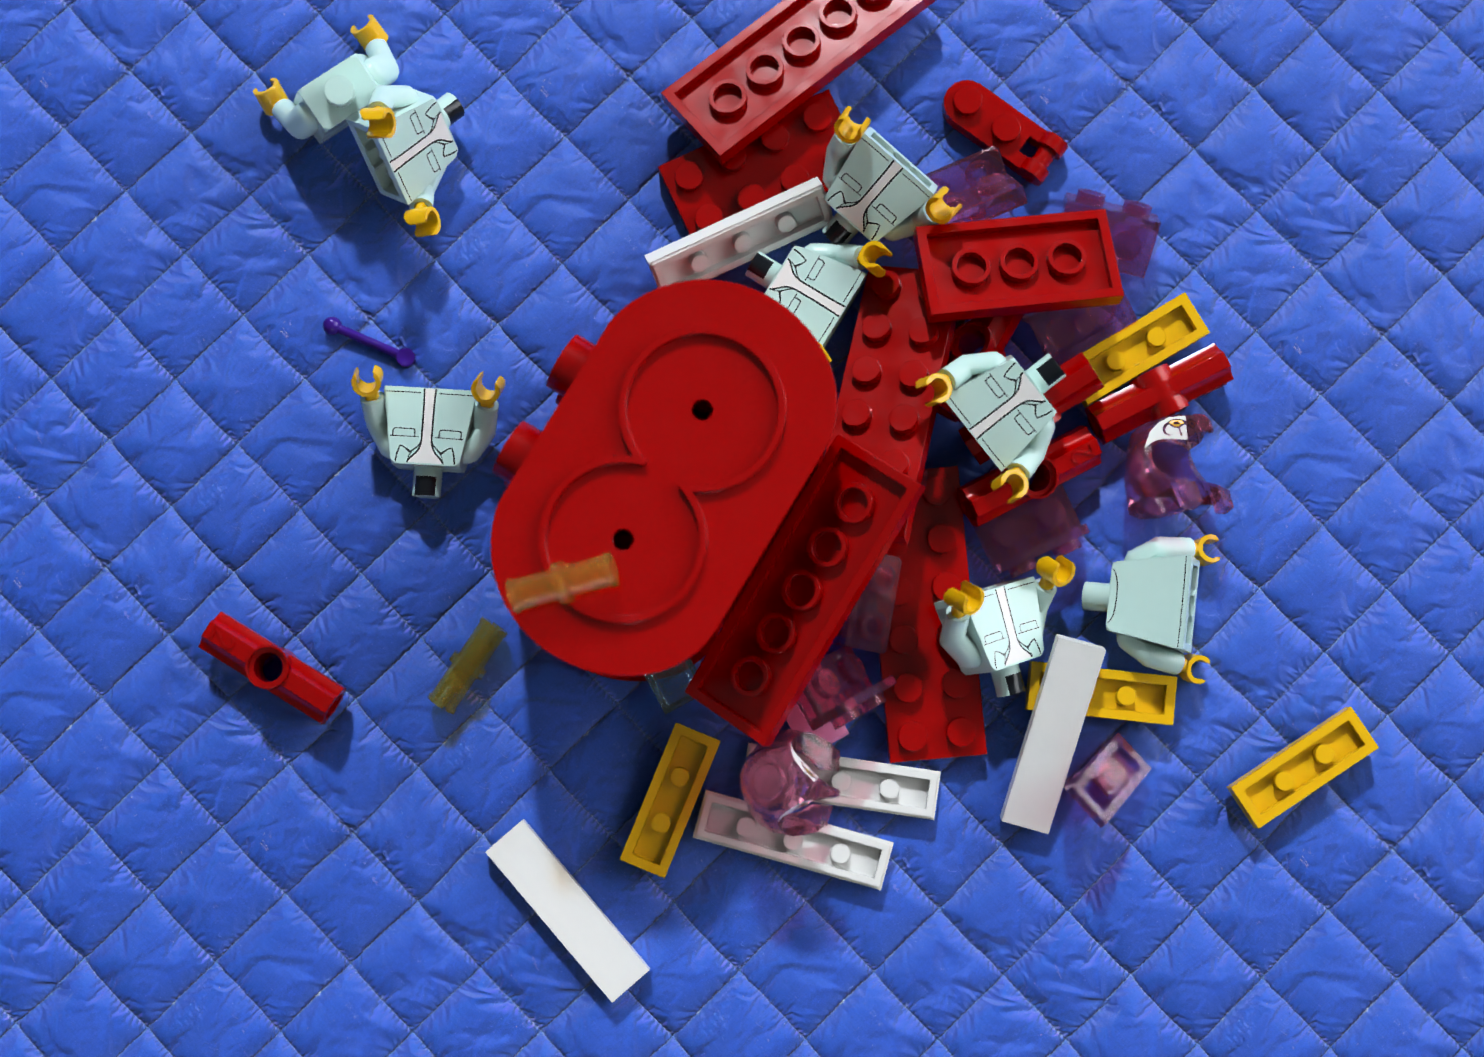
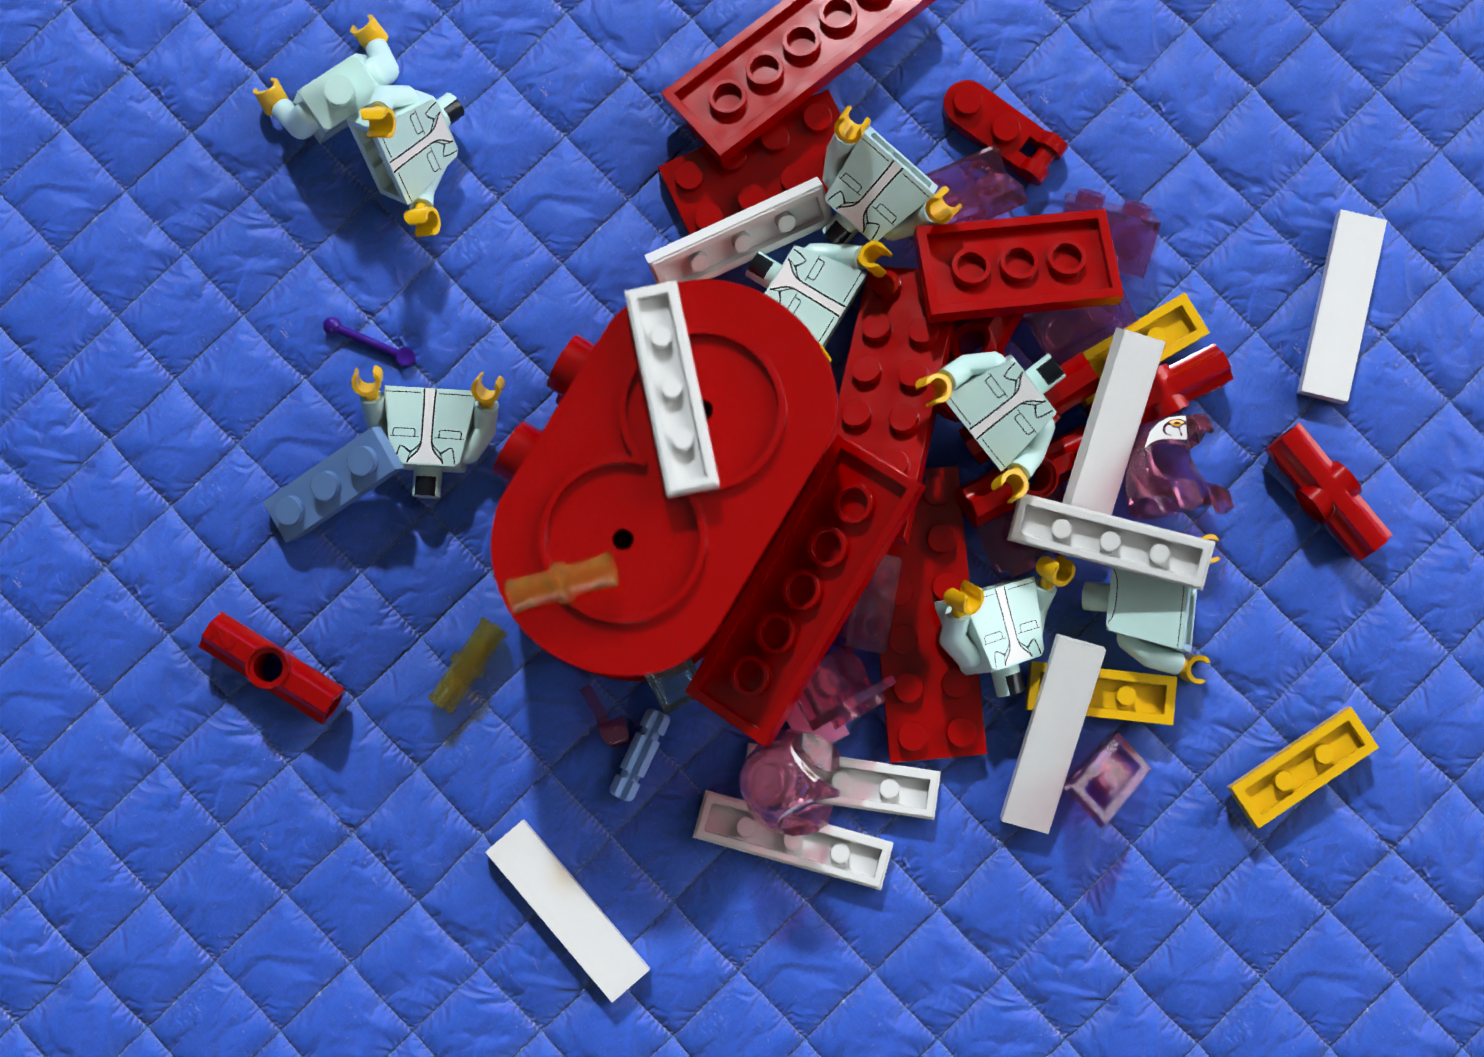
yellow plate [619,723,721,878] -> none
none -> medium blue plate [263,426,404,543]
none -> clear pink hand [580,685,631,747]
none -> light blue axle [610,708,670,802]
none -> white tile [624,280,720,498]
none -> white tile [1007,494,1215,591]
none -> white tile [1062,327,1166,515]
none -> red piece [1264,422,1393,562]
none -> white tile [1297,209,1387,405]

